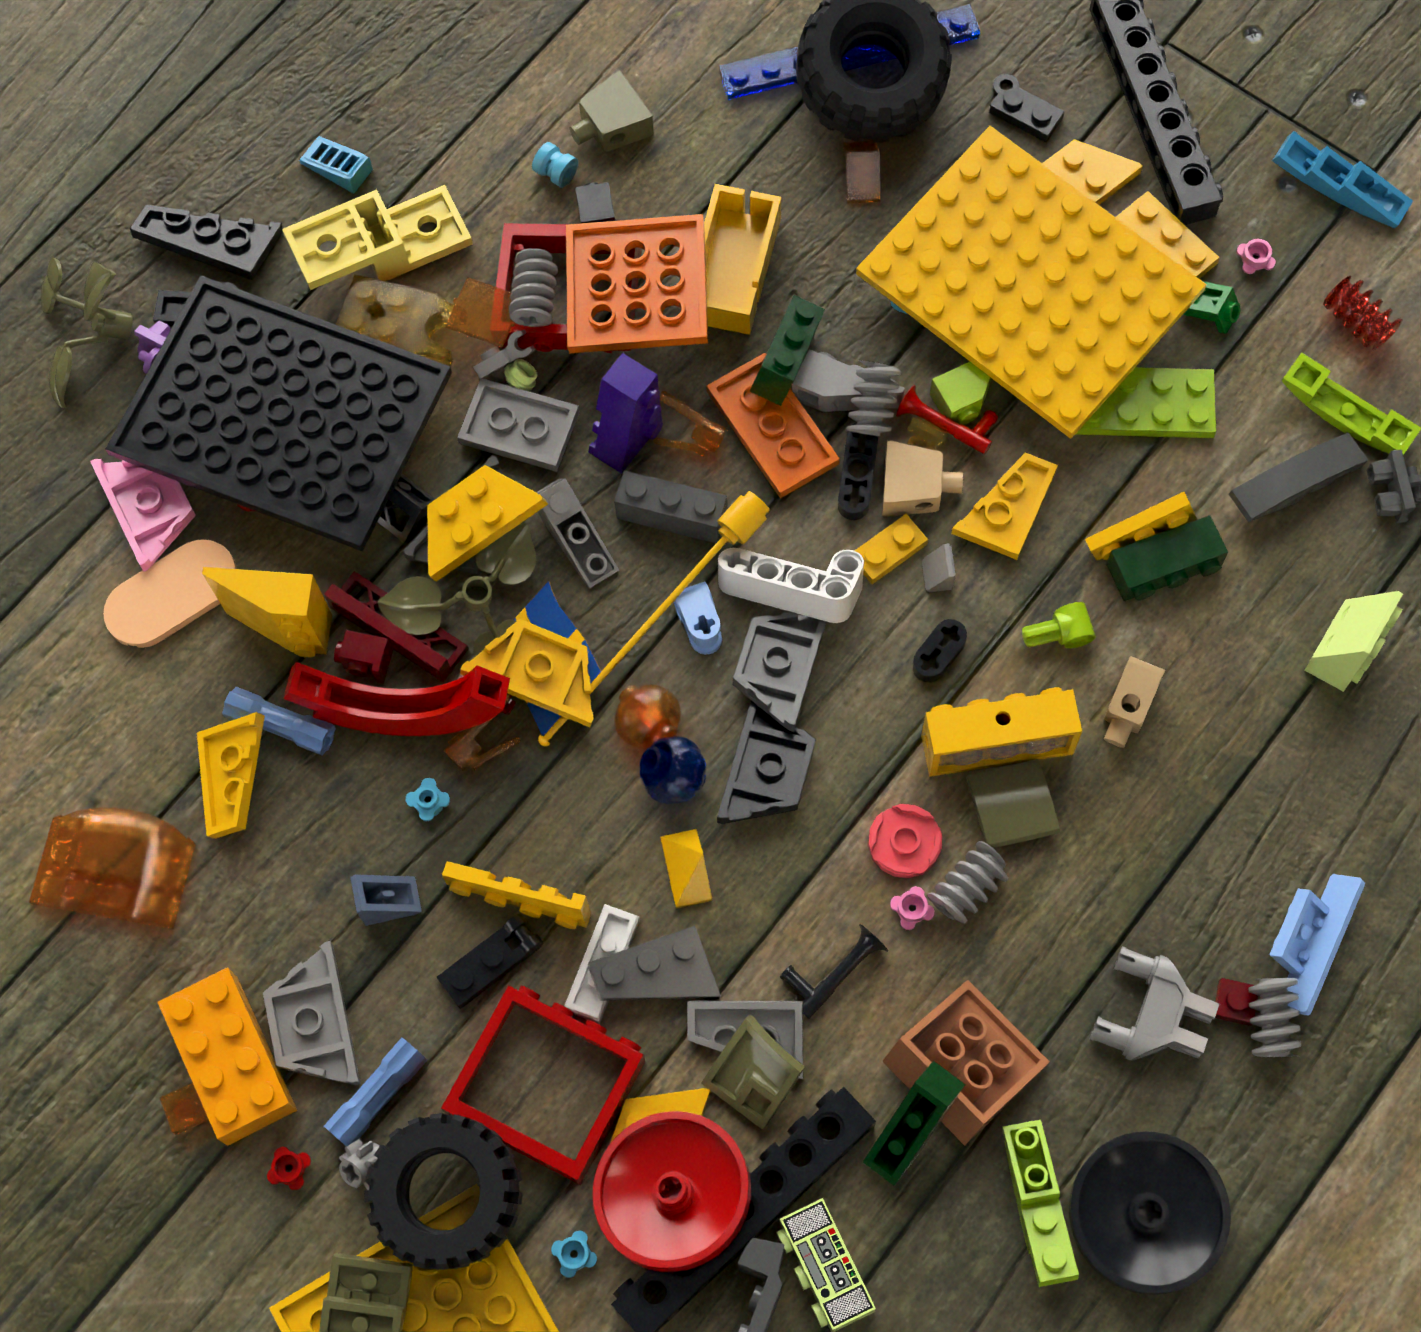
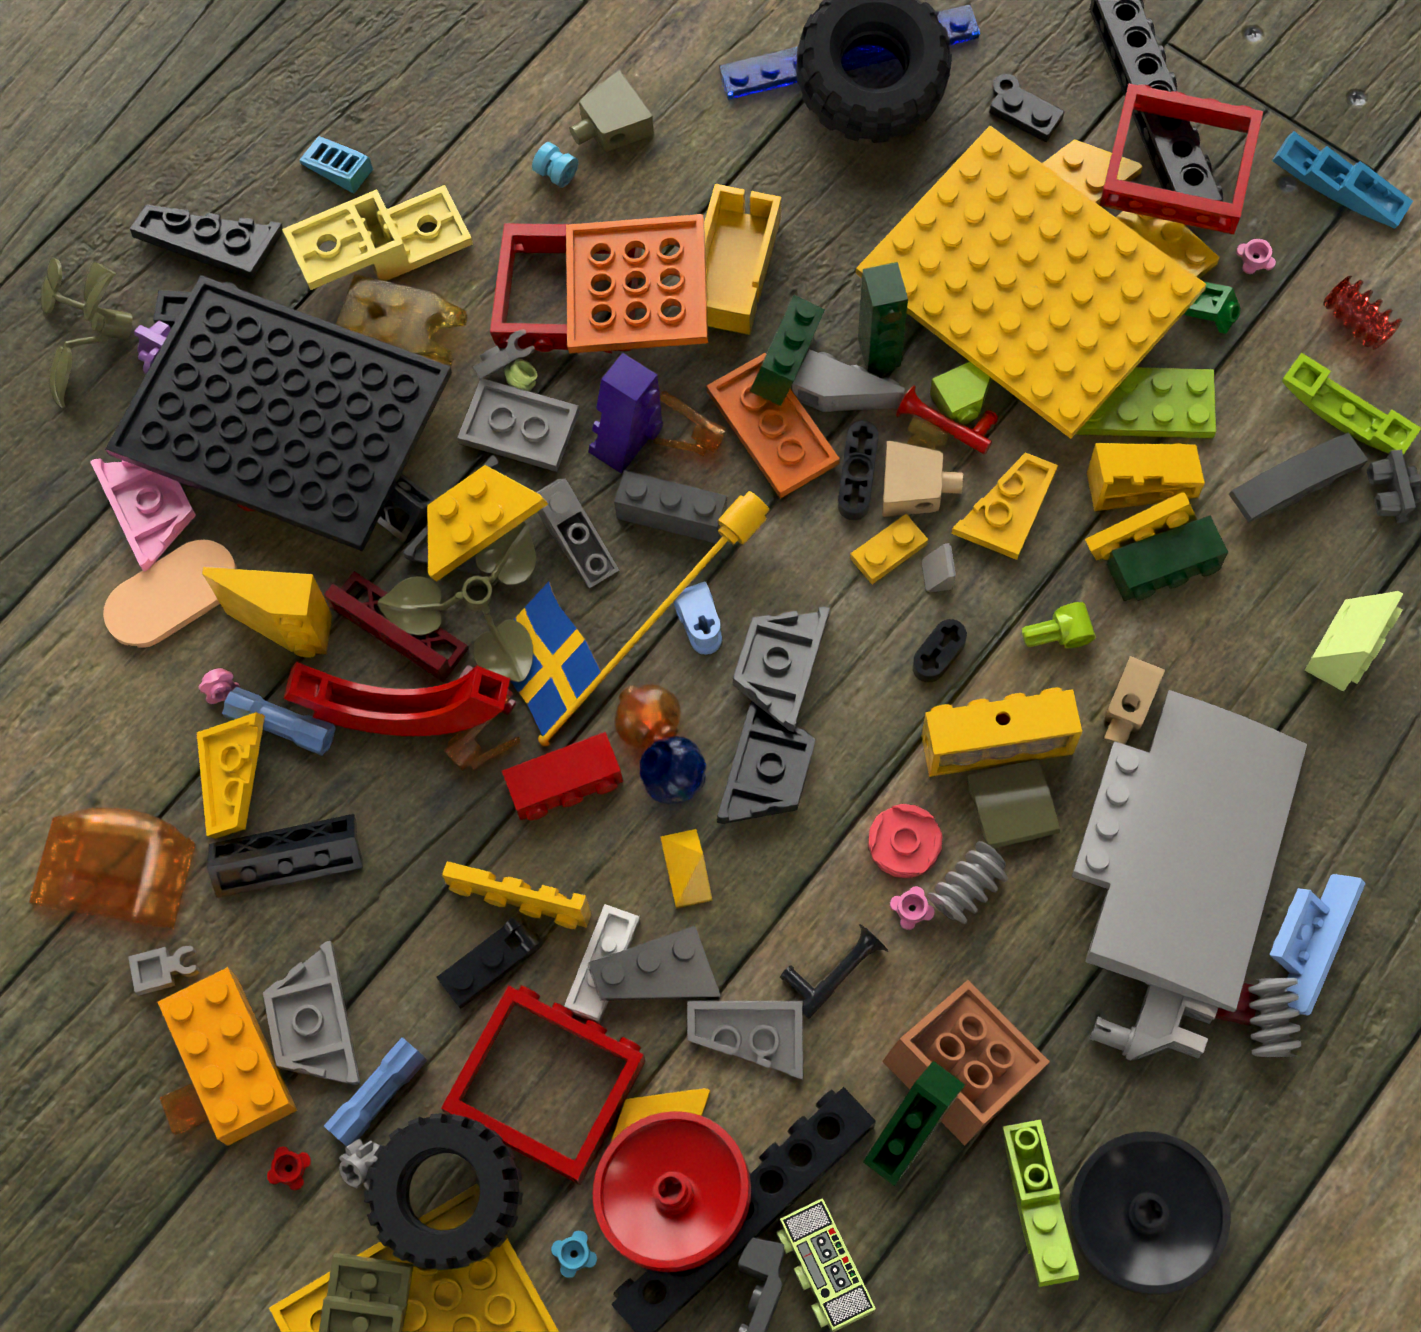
dark red brick [334,630,393,684] -> none
sand blue slope [350,875,422,926] -> none
medium azure plate [406,778,450,821] -> none
clear orange piece [446,277,517,347] -> none
yellow wing [460,619,594,727] -> none
light grey piece [509,248,558,327] -> none
brick [575,182,615,224] -> none
olive plate [701,1015,805,1130] -> none
white beam [718,548,864,623] -> none
clear orange slope [843,141,881,204] -> none
light grey piece [846,361,901,437] -> none
none -> light grey plate [128,946,200,995]
none -> bright pink plate [199,668,240,704]
none -> black fence [207,814,363,898]
none -> red brick [502,732,623,821]
none -> dark green brick [858,262,908,373]
none -> light grey slope [1071,690,1307,1012]
none -> yellow wedge [1087,443,1205,511]
none -> red window [1099,84,1263,235]

